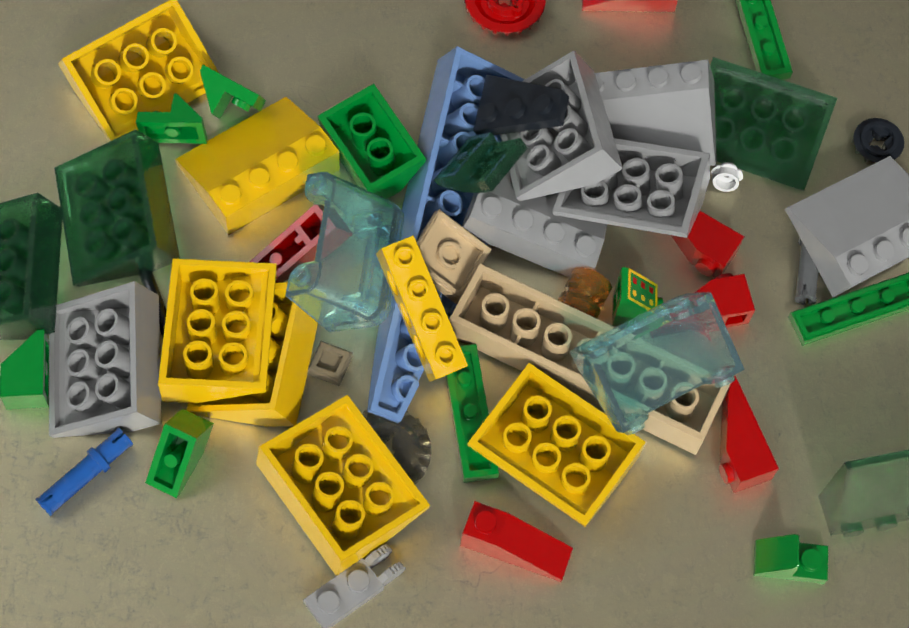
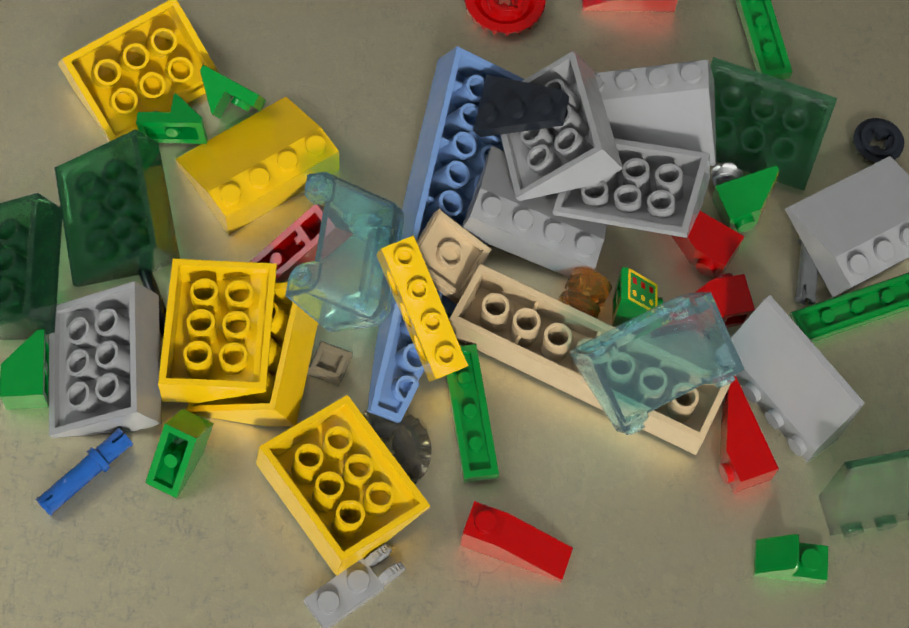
green slope [317,83,426,208] -> none
clear green slope [434,132,528,193] -> none
yellow slope [467,363,646,527] -> none
none -> green slope [712,165,779,232]
none -> light grey slope [718,295,865,462]

